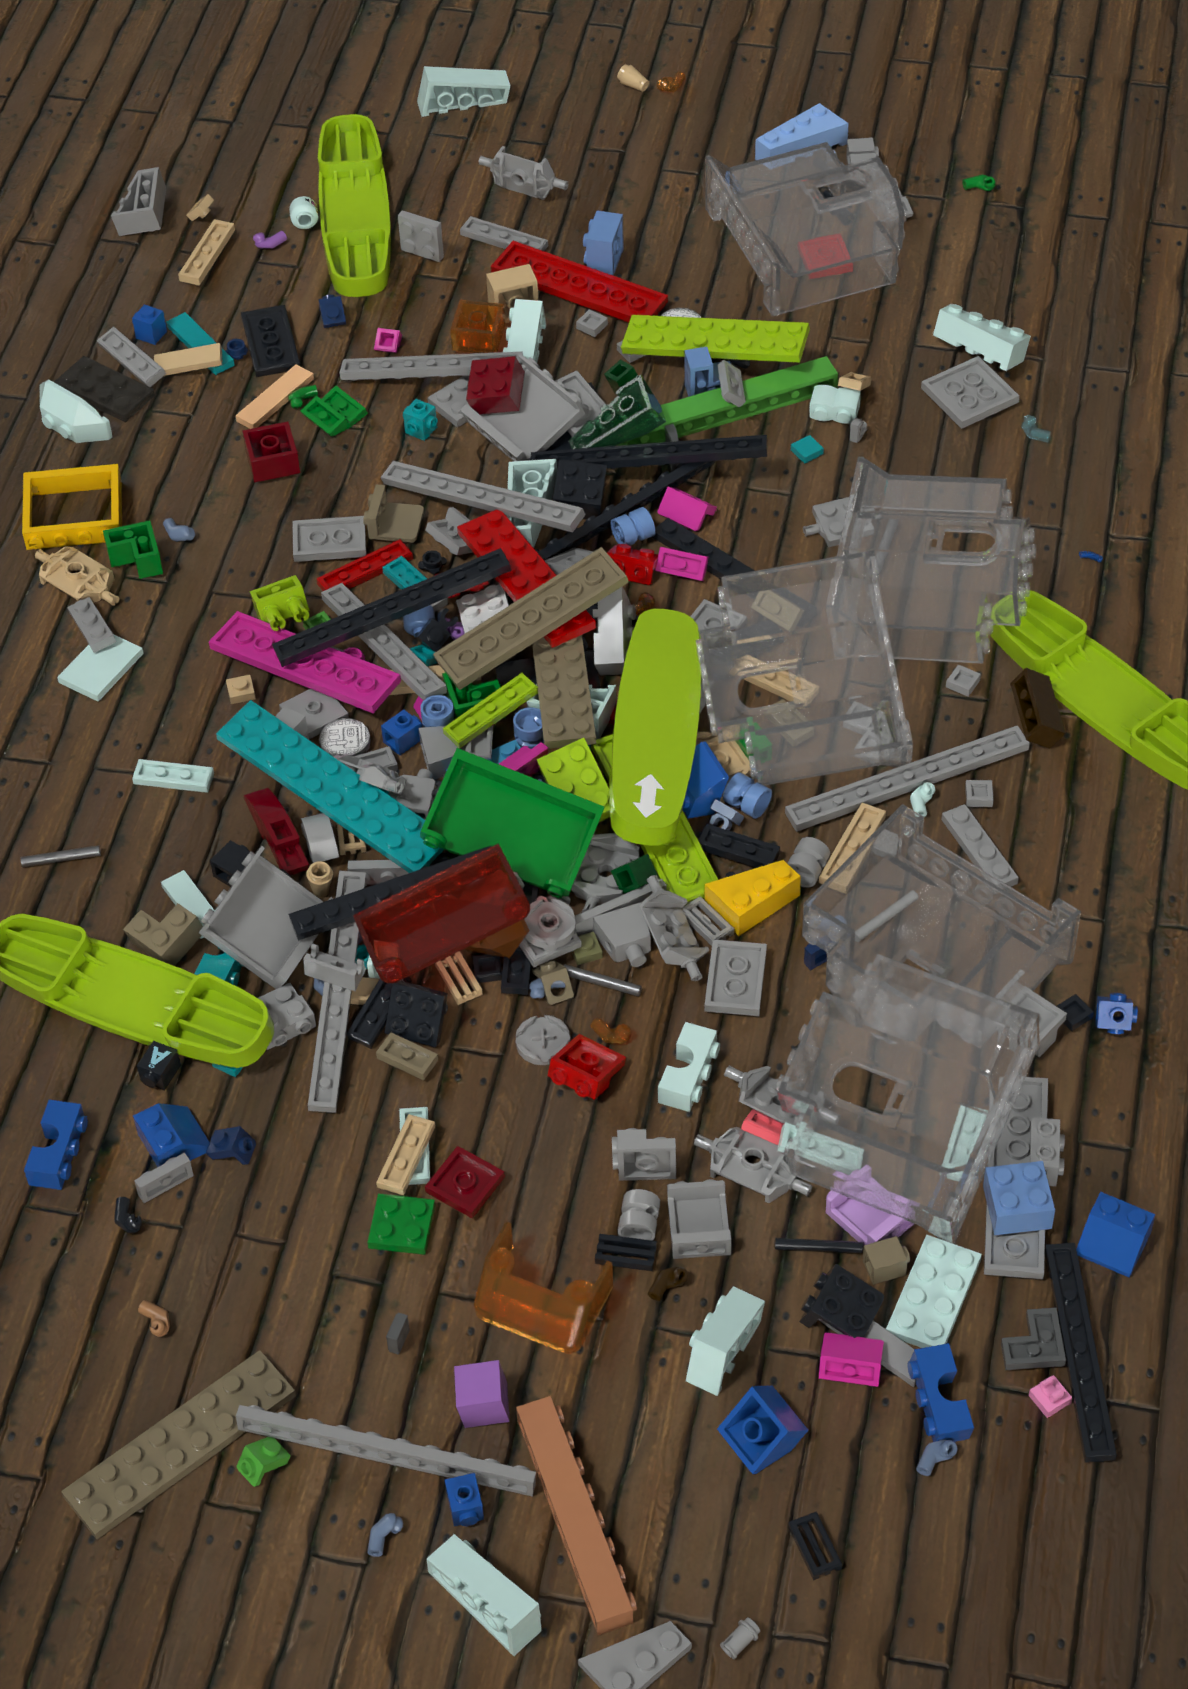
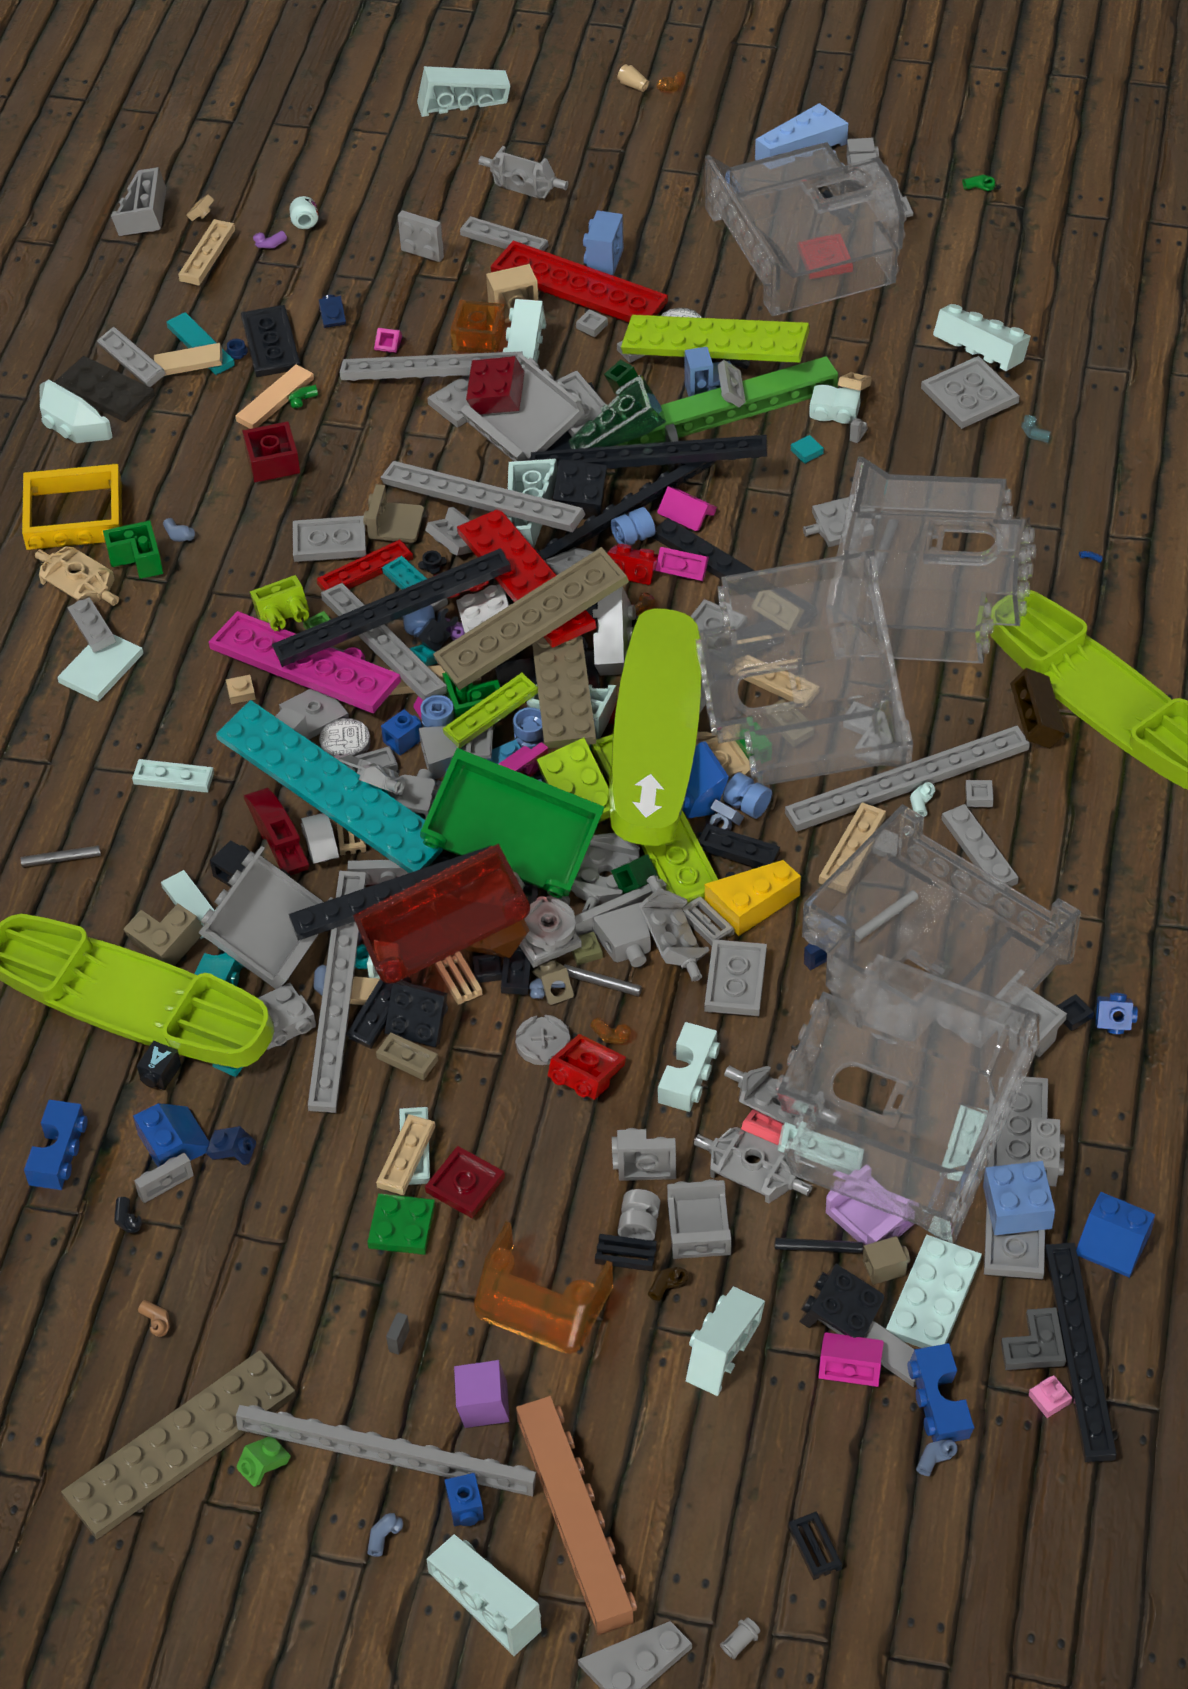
blue brick [132,304,167,345] -> none
green slope [300,386,368,436] -> none
light grey hinge [303,943,366,992] -> none
tan cone [306,861,333,898] -> none
lime piece [318,114,391,297] -> none
teal brick [403,399,438,441] -> none
blue slope [717,1385,808,1474] -> none
light grey wheel [787,837,830,888] -> none
light grey plate [946,664,981,697] -> none

